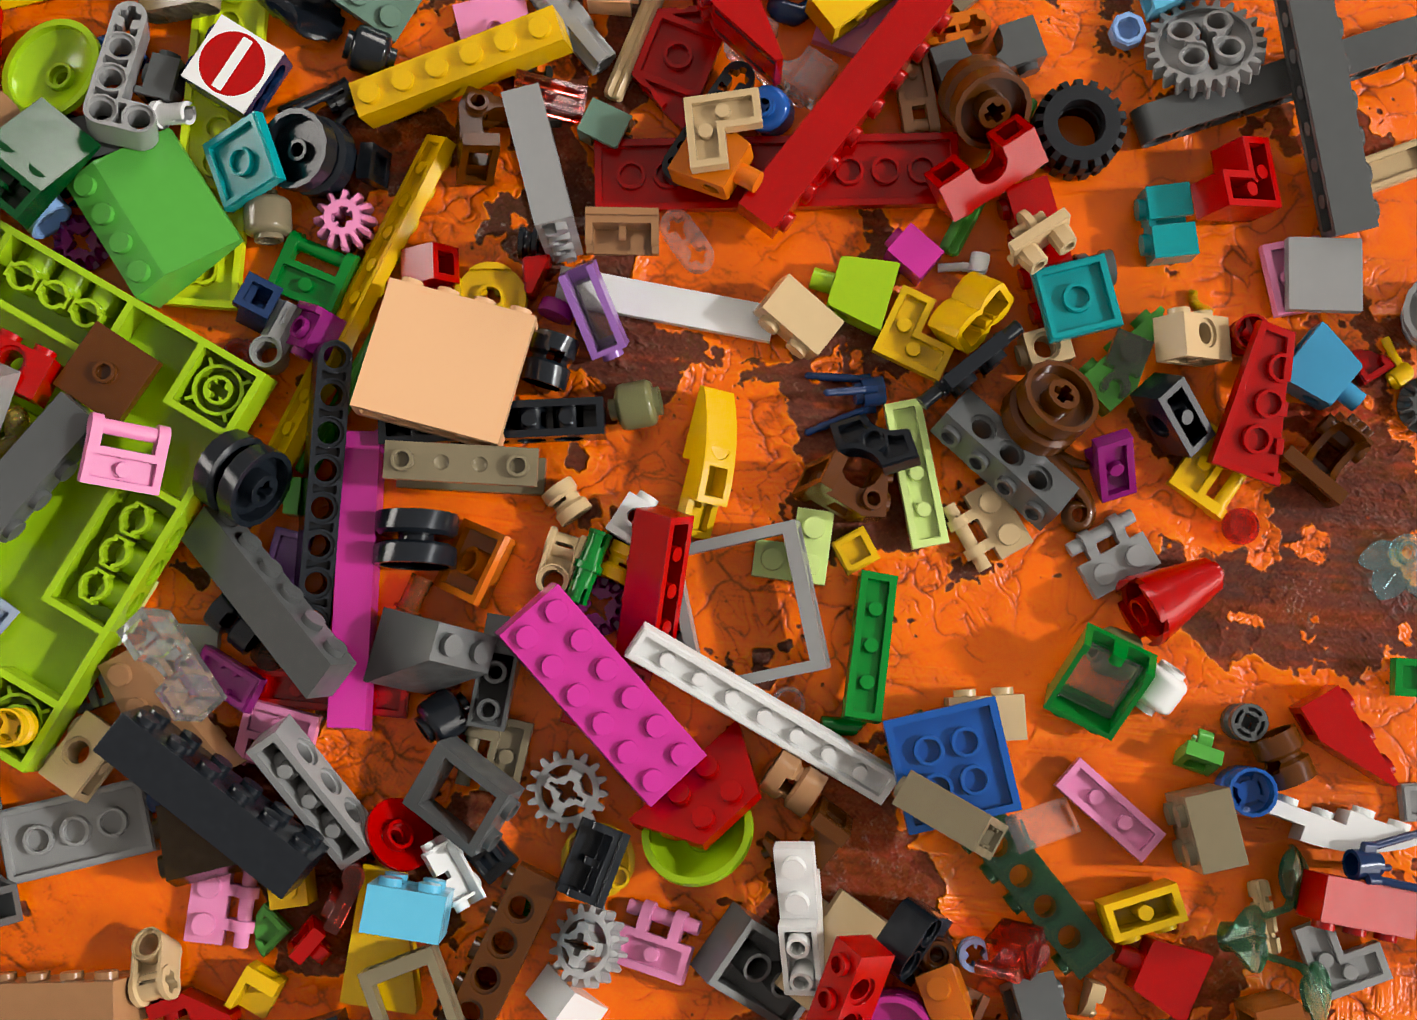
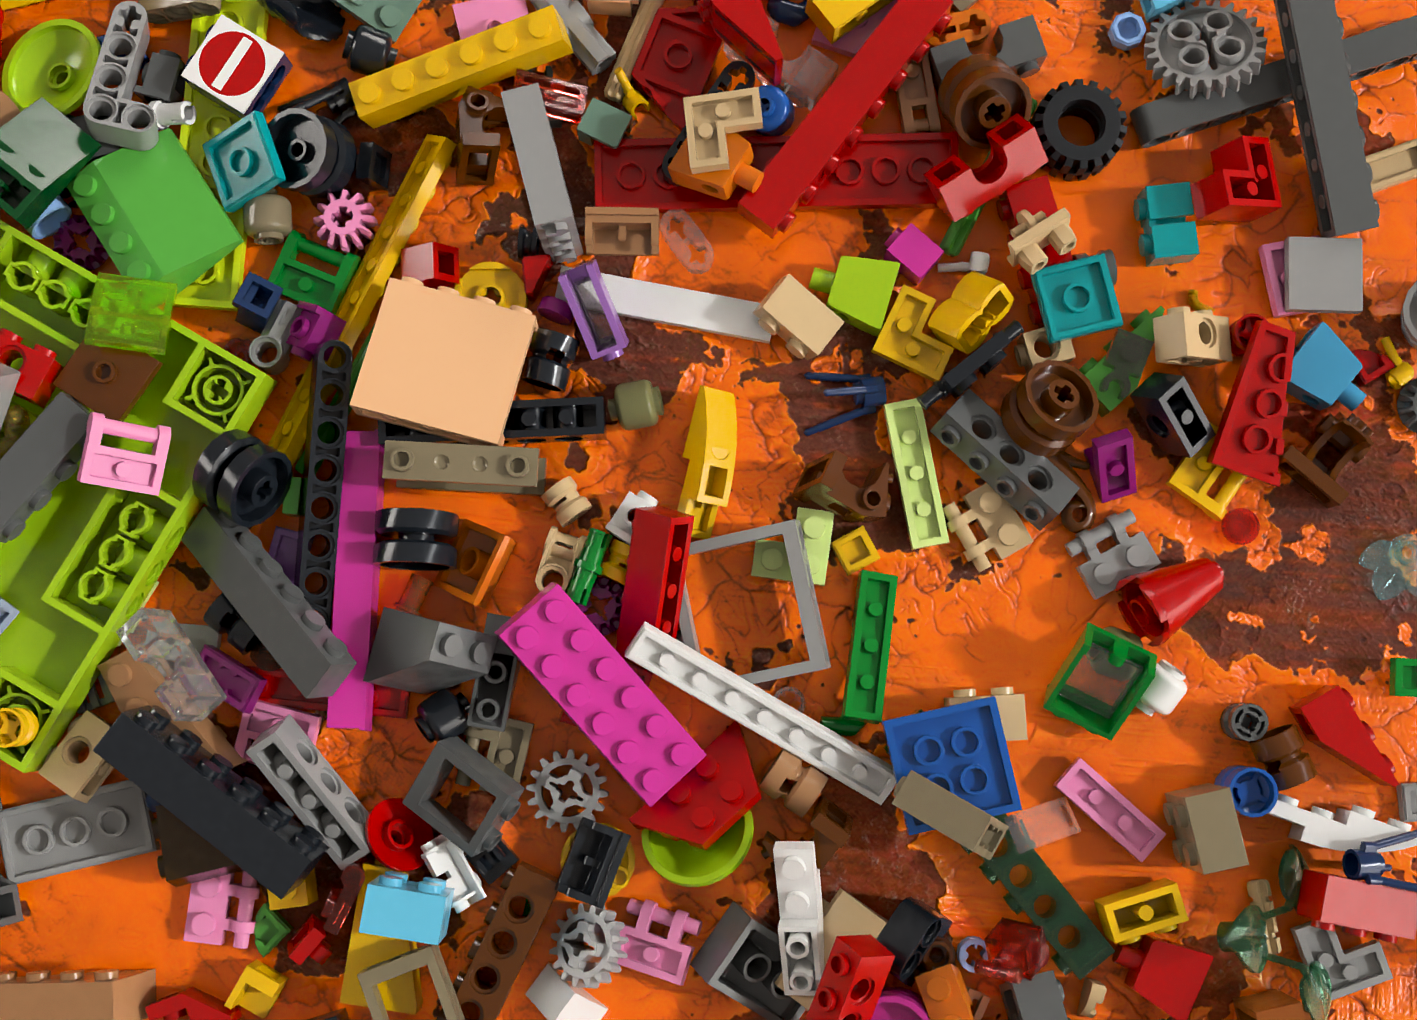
tan piece [127,927,183,1008] -> none
black tile [829,413,921,476] -> none
bright green tile [1172,728,1224,776] -> none
none -> clear neon green slope [84,272,177,355]
none -> yellow hand [614,67,650,119]

